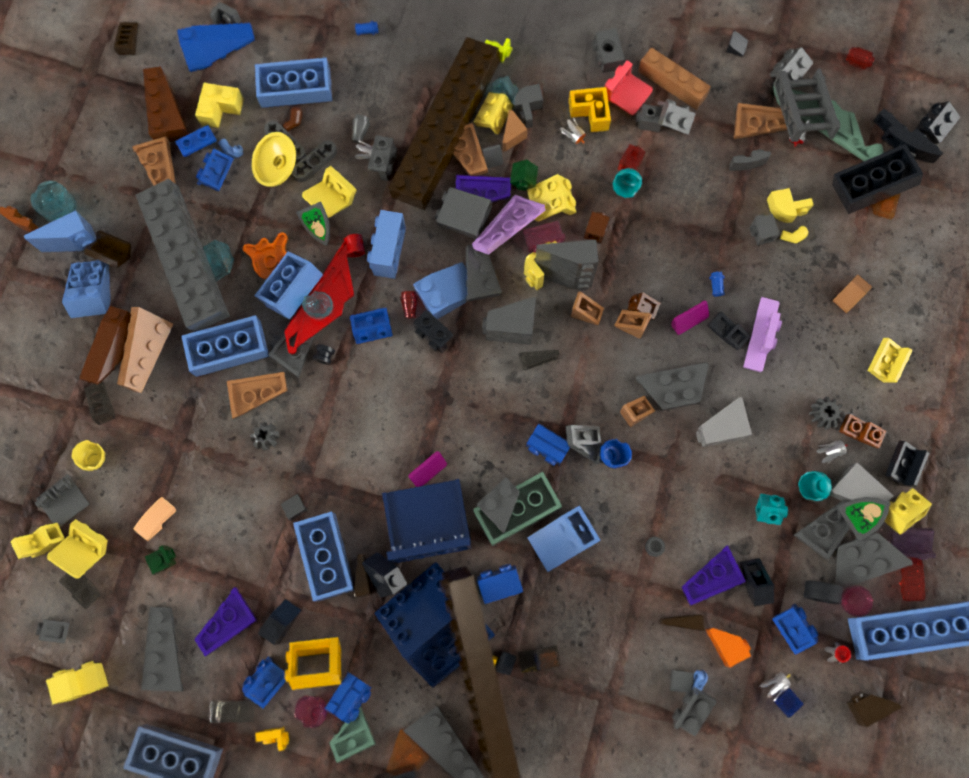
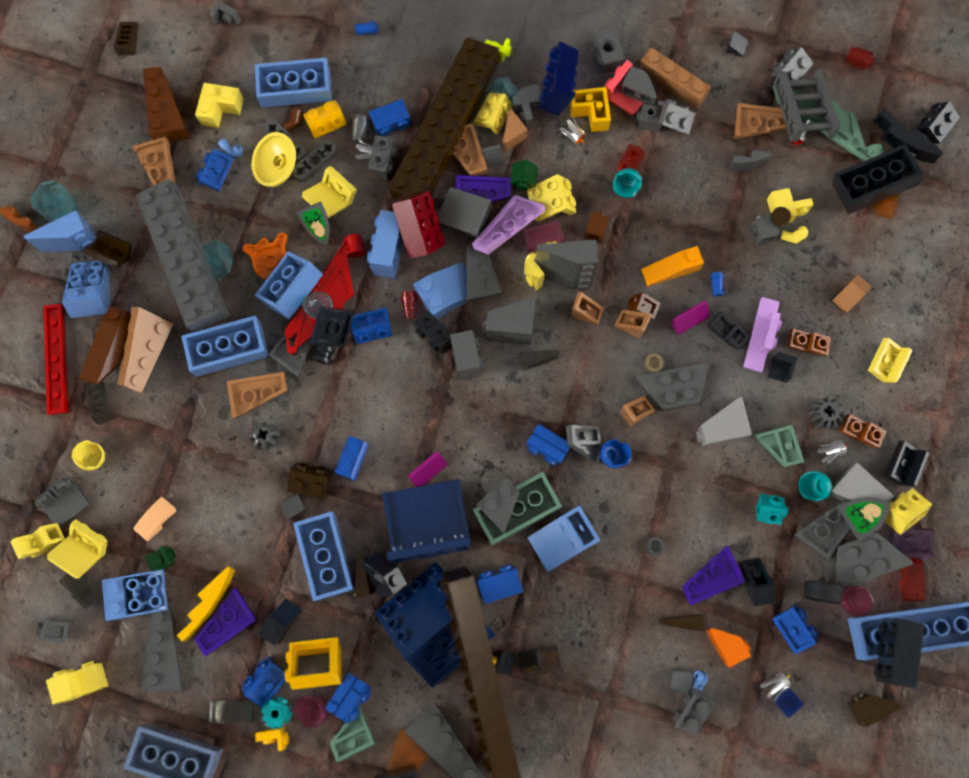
blue bracket [175,125,217,157] -> none
blue wedge [177,23,255,72] -> none
red piece [825,642,851,664] -> none
none -> red tile [43,303,68,416]
none -> medium blue slope [102,570,168,621]
none -> yellow slope [177,567,235,641]
none -> teal brick [261,696,293,729]
none -> dark brown bracket [287,462,332,499]
none -> yellow bracket [303,100,347,139]
none -> black tile [310,306,355,347]
none -> blue brick [335,436,369,481]
none -> blue brick [369,99,411,136]
none -> dark red brick [392,191,445,259]
none -> dark grey brick [450,330,484,380]
none -> clear blue wedge [539,41,579,116]
none -> dark grey slope [620,66,657,106]
none -> light orange slope [641,246,704,287]
none -> dark tan tile [644,353,664,373]
none -> sand green wing [755,425,804,468]
none -> black panel [768,352,797,383]
none -> dark brown tile [770,207,791,227]
none -> dark orange slope [786,328,831,356]
none -> black brick [874,618,924,689]

